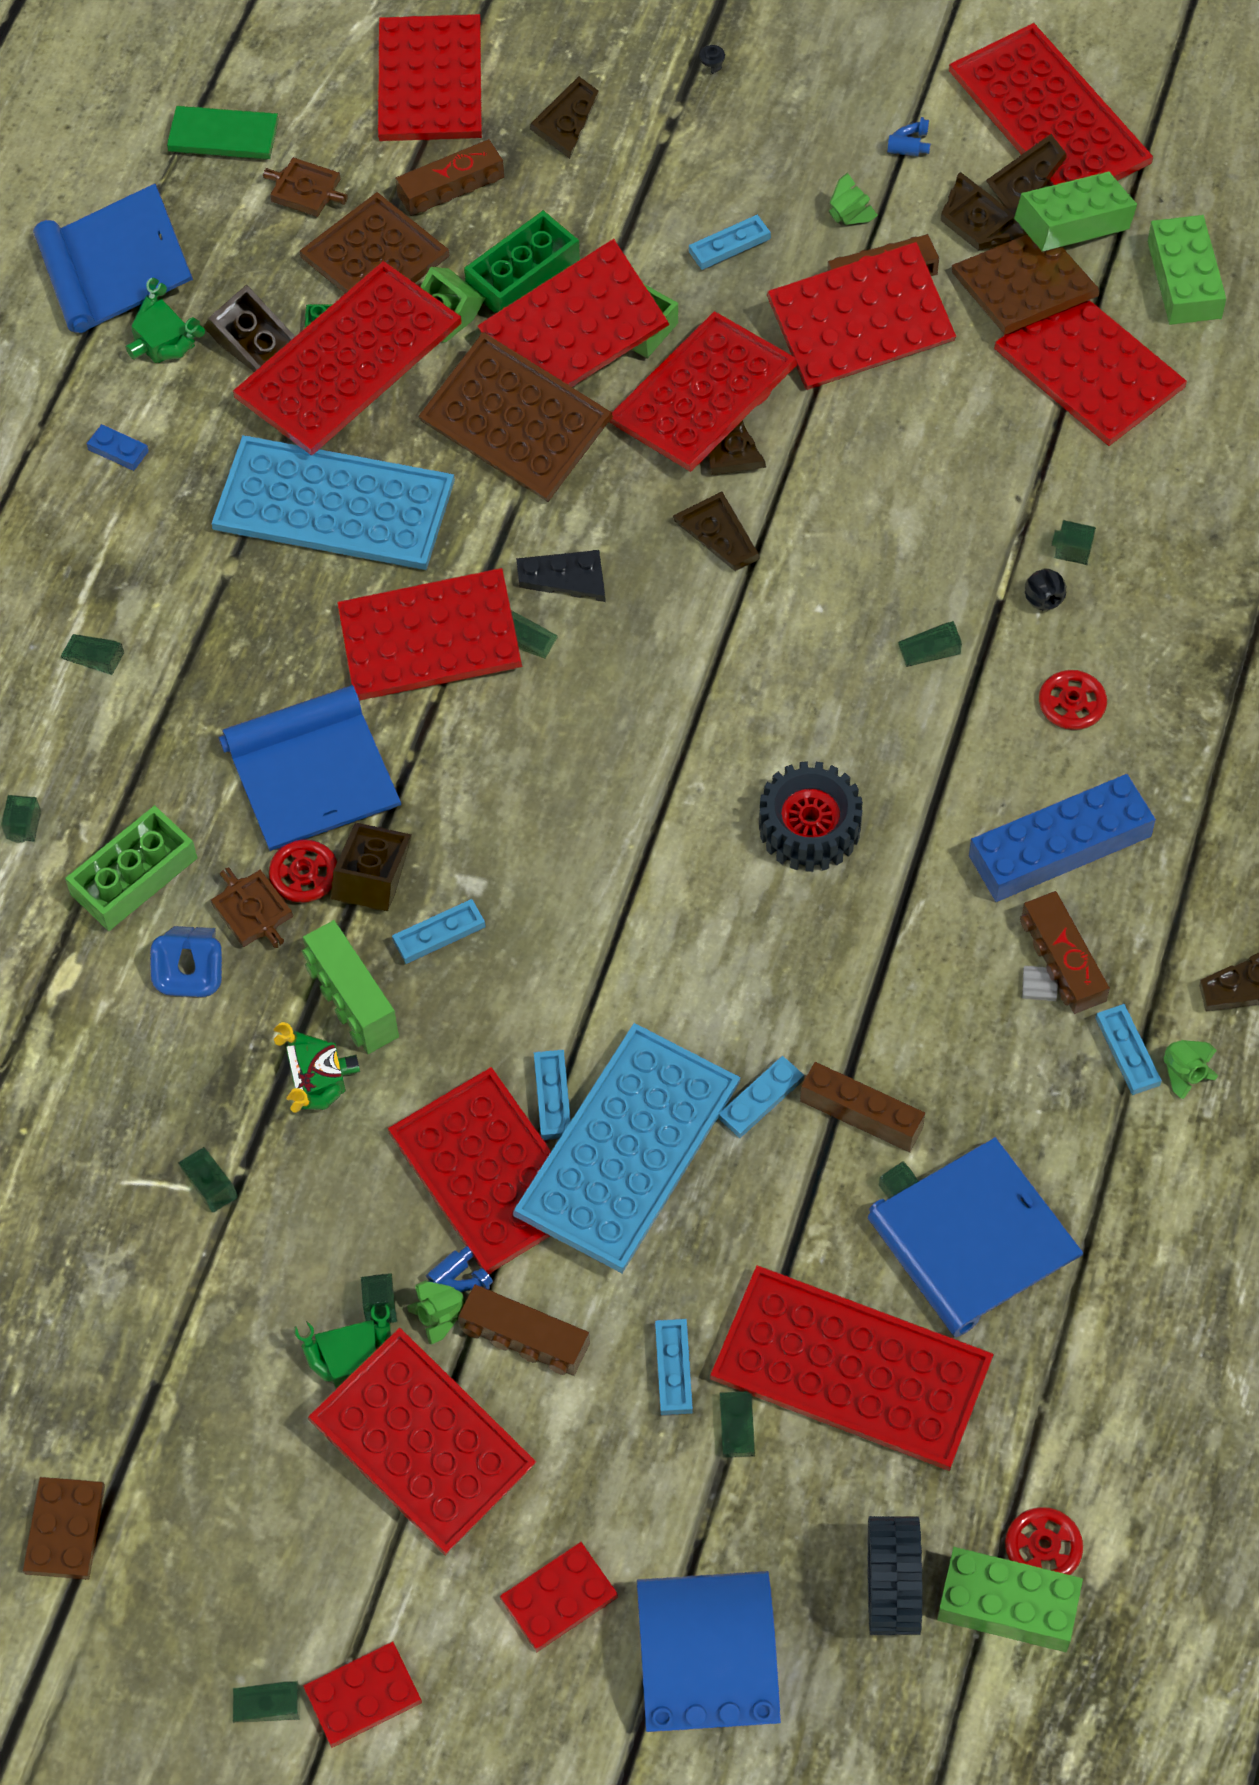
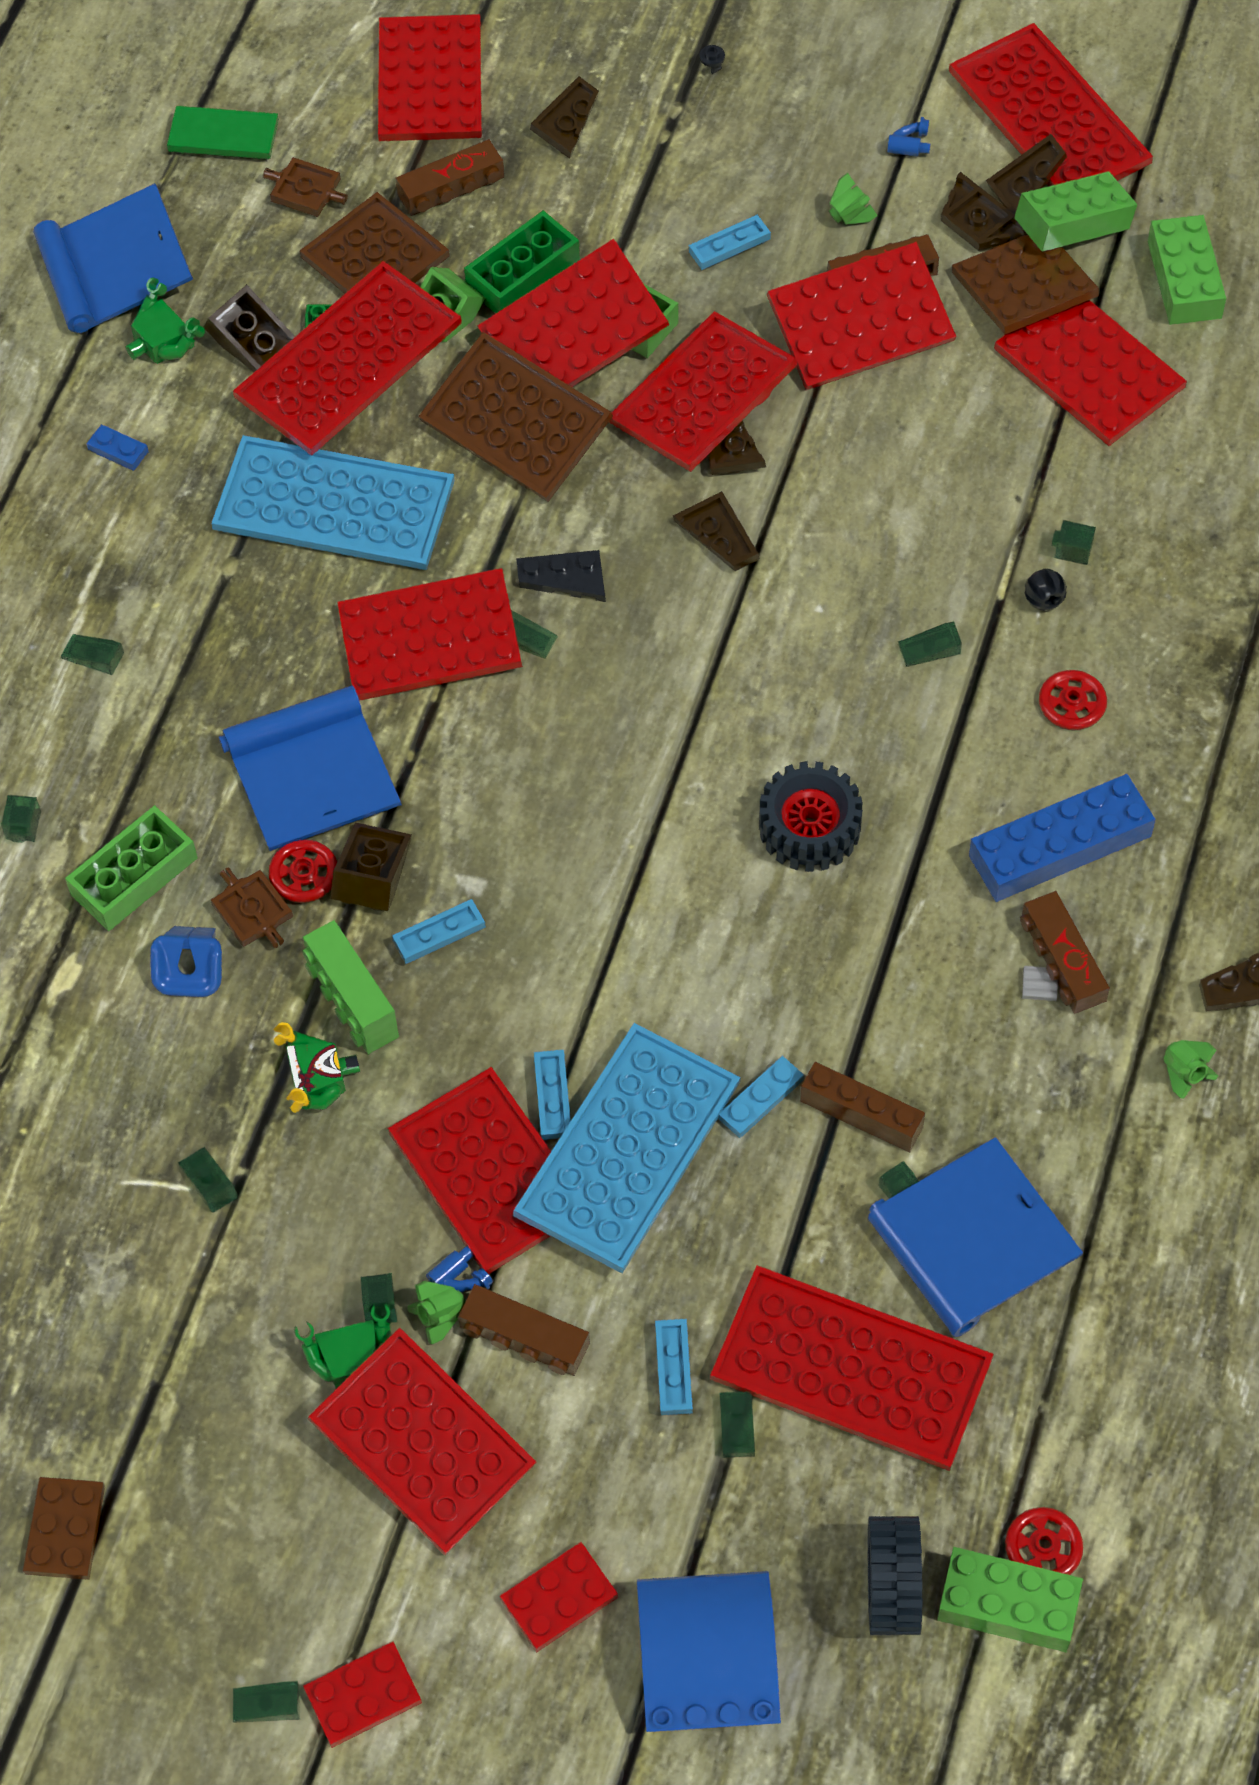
dark azure plate [1095,1004,1162,1095] -> none

